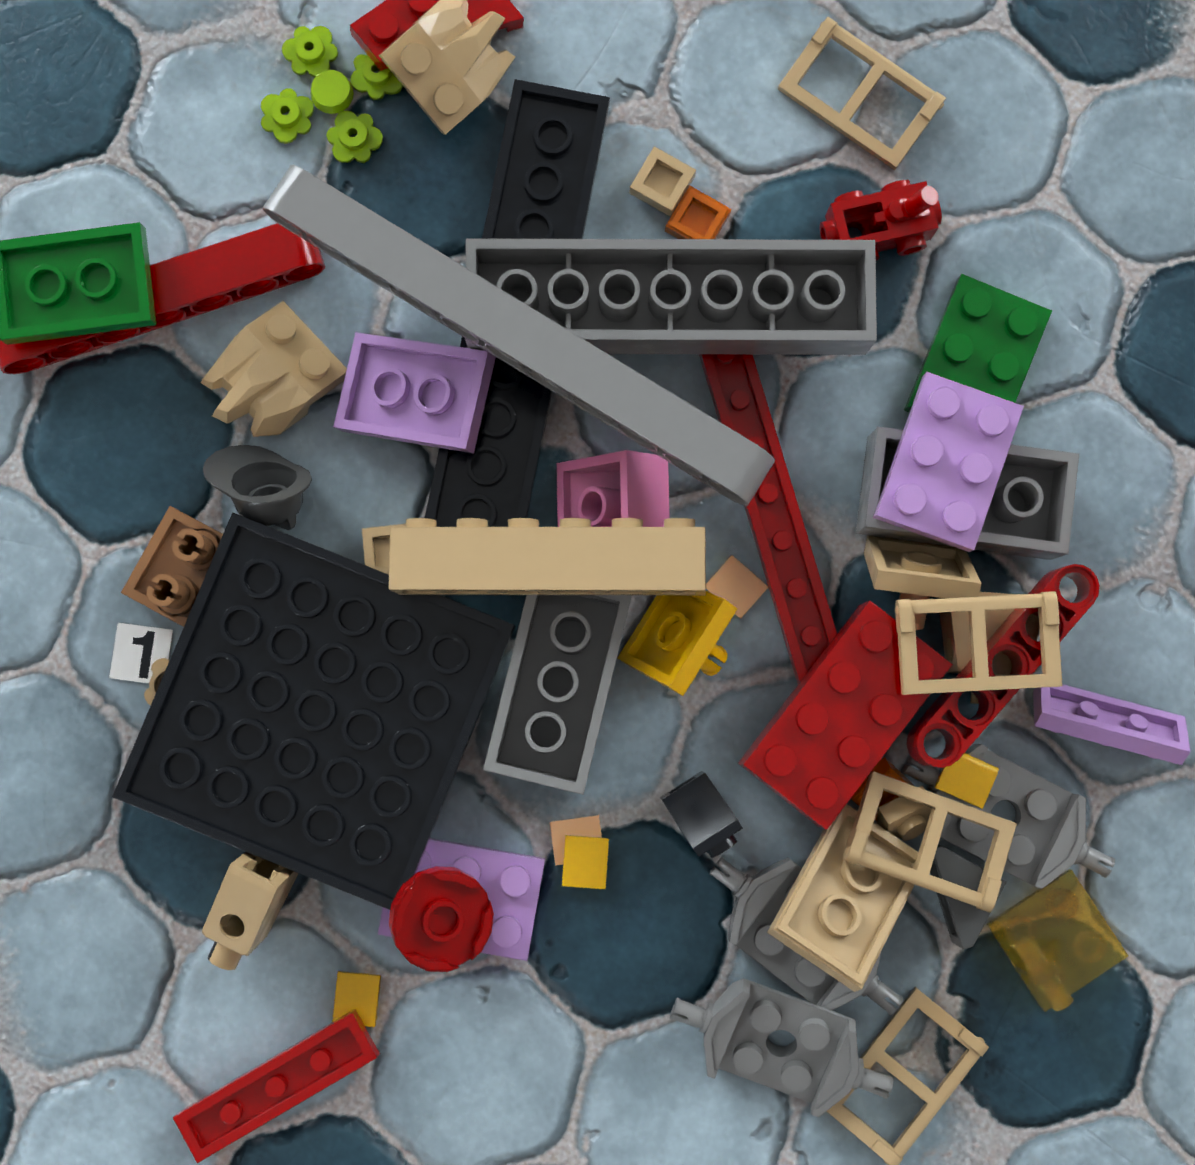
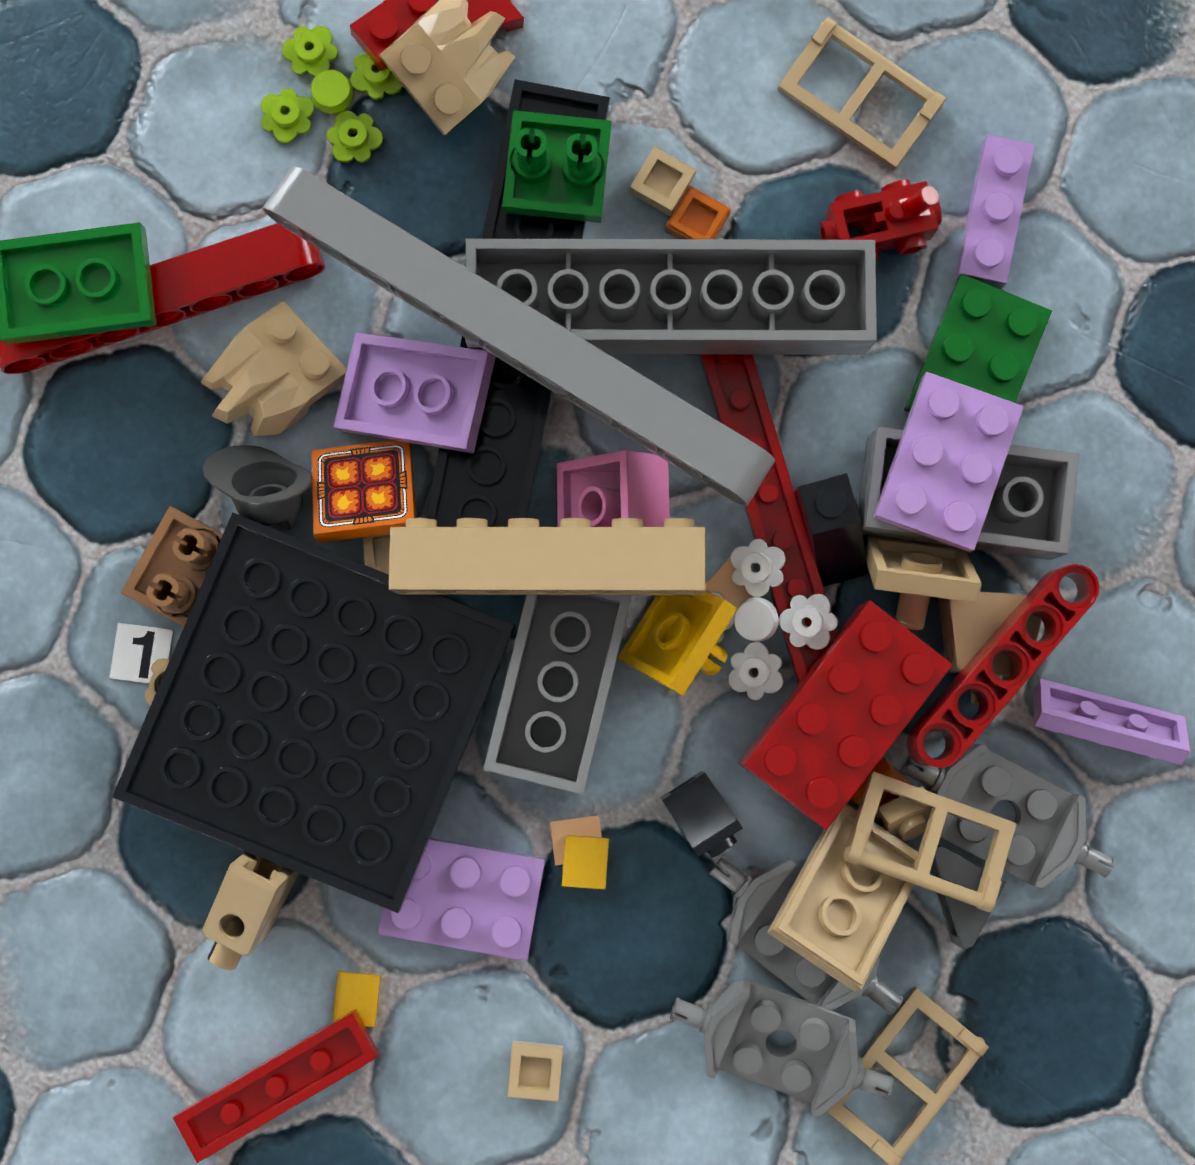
red tile [389,866,494,972] -> none
tan window [895,591,1063,695] -> none
yellow piece [934,753,999,809] -> none
clear yellow plate [986,869,1128,1012] -> none
none -> tile [311,440,416,543]
none -> green plate [502,110,612,223]
none -> tan plate [507,1041,563,1102]
none -> white plant [712,539,838,700]
none -> black slope [794,473,867,587]
none -> lavender plate [955,134,1035,288]

